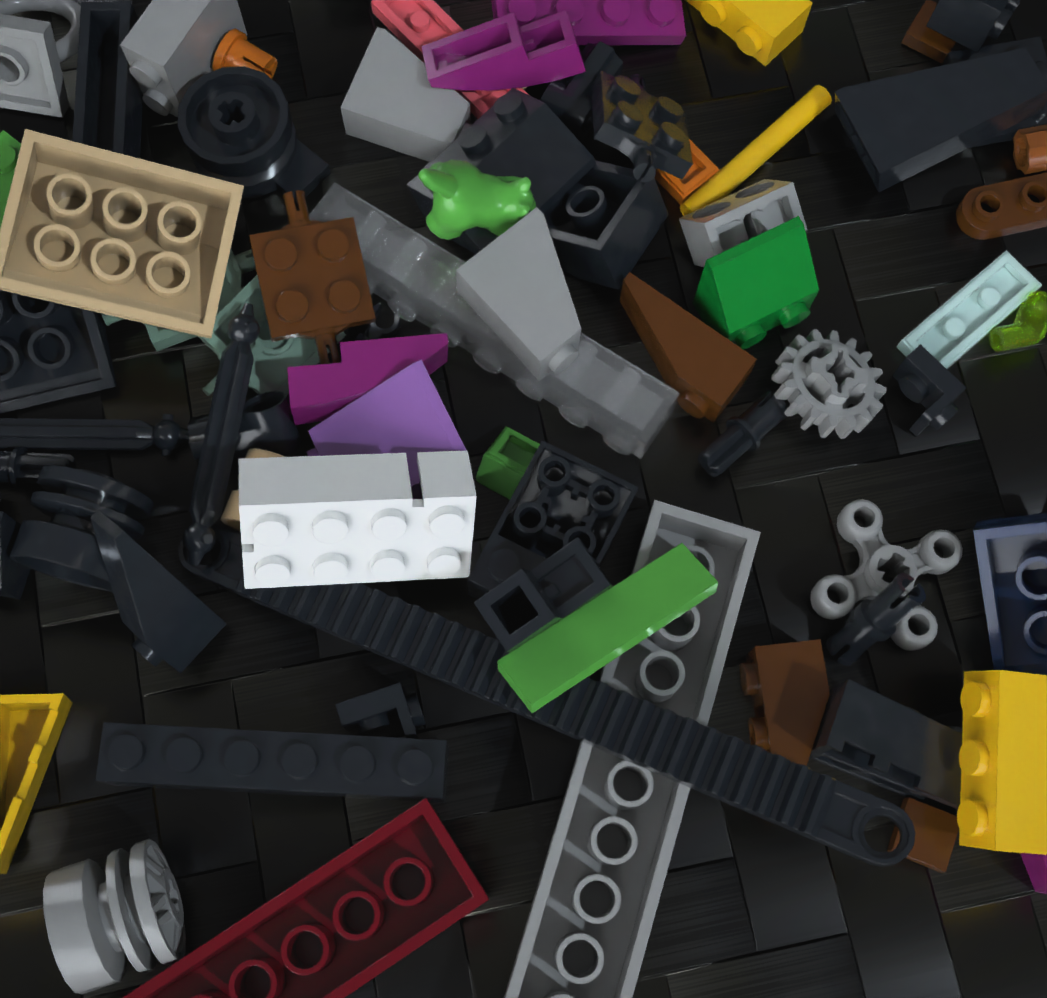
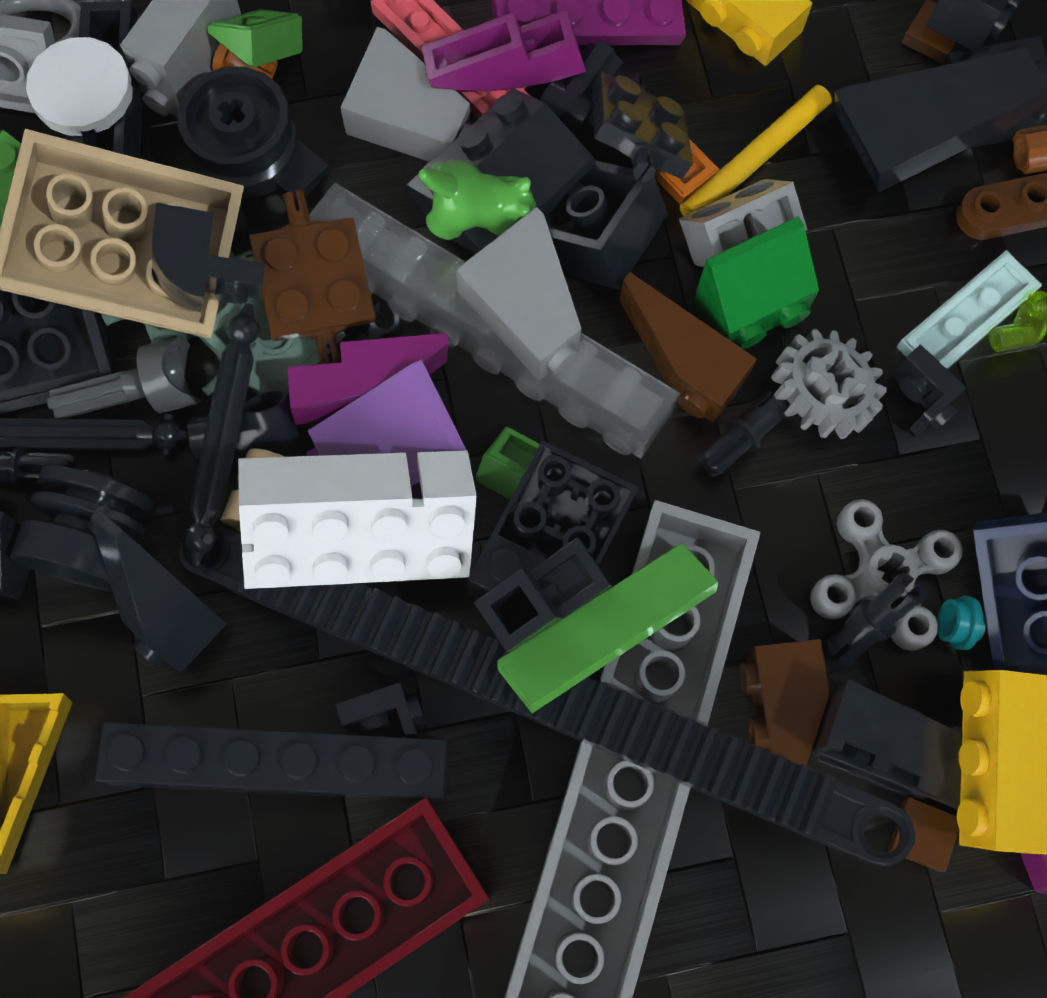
light grey wheel [43,839,186,994] -> none
none -> white tile [26,37,133,136]
none -> dark grey piece [47,336,202,419]
none -> black brick [151,203,265,312]
none -> bright green slope [207,9,302,67]
none -> teal plate [937,596,987,650]

